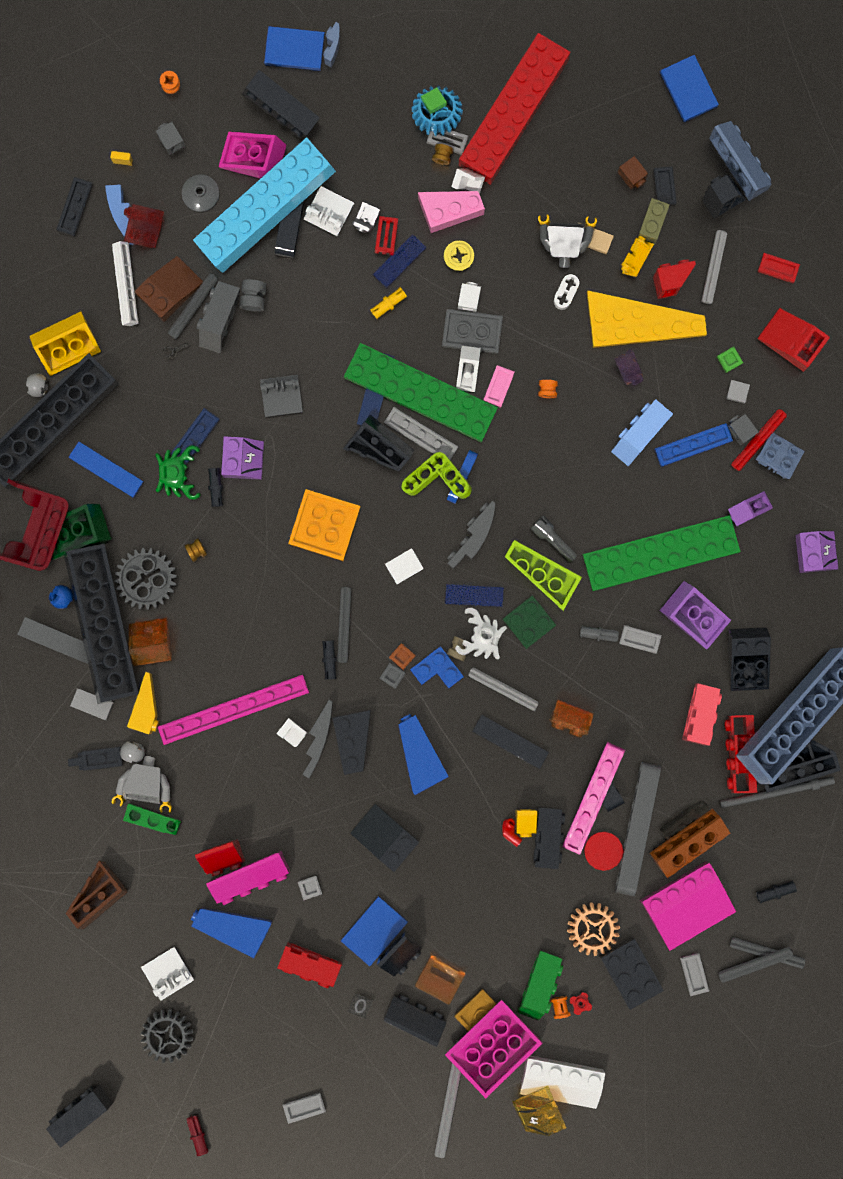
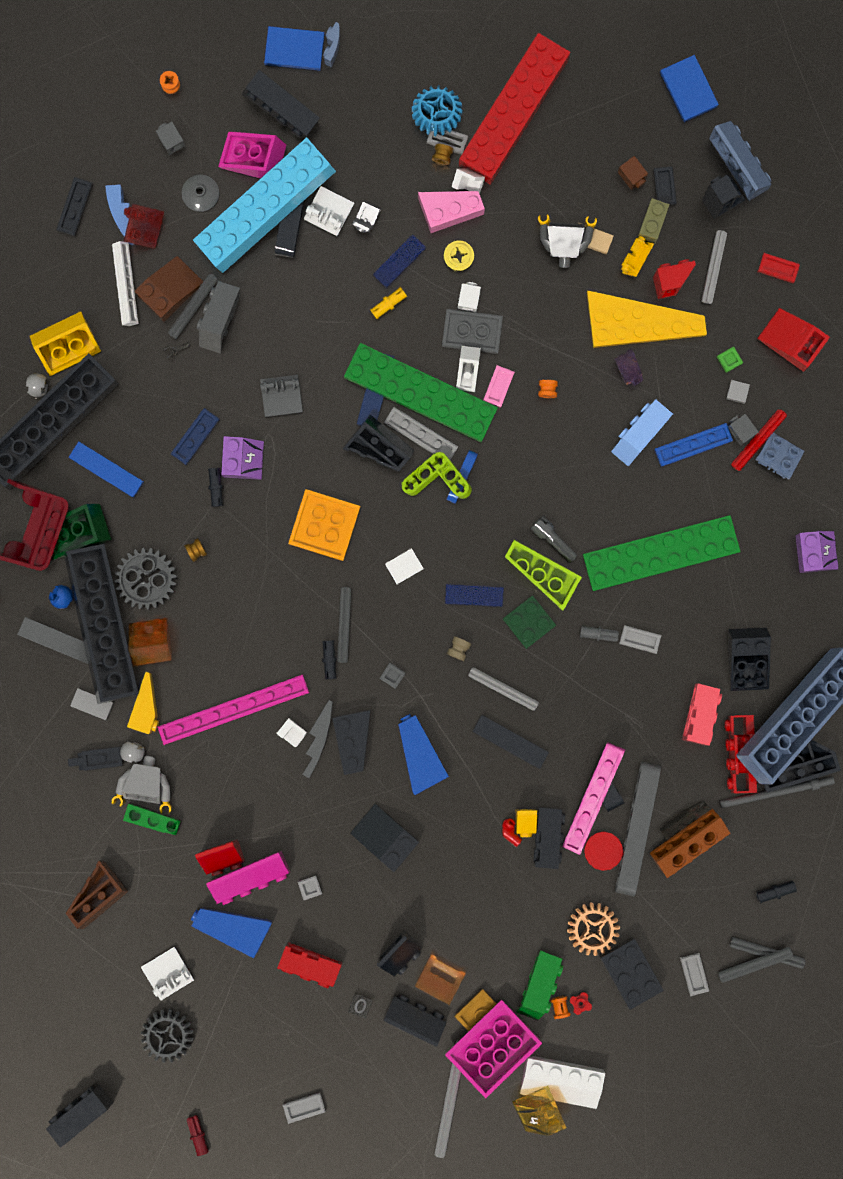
yellow tile [111,151,133,166] -> none
green animal [155,445,201,500] -> none
dark grey wheel [239,279,267,311] -> none
blue tile [341,896,408,966] -> none
red tile [375,216,398,255] -> none
dark orange tile [389,643,416,670] -> none
blue plate [410,646,464,688] -> none
bright green tile [421,88,447,114] -> none
dark grey slope [447,501,495,569] -> none
white animal [455,608,507,660] -> none
clear orange slope [548,700,594,738] -> none
white beam [554,274,579,310] -> none
dark pink slope [640,861,736,951] -> none
medium lavender slope [660,581,731,649] -> none
medium lavender slope [728,491,773,526] -> none

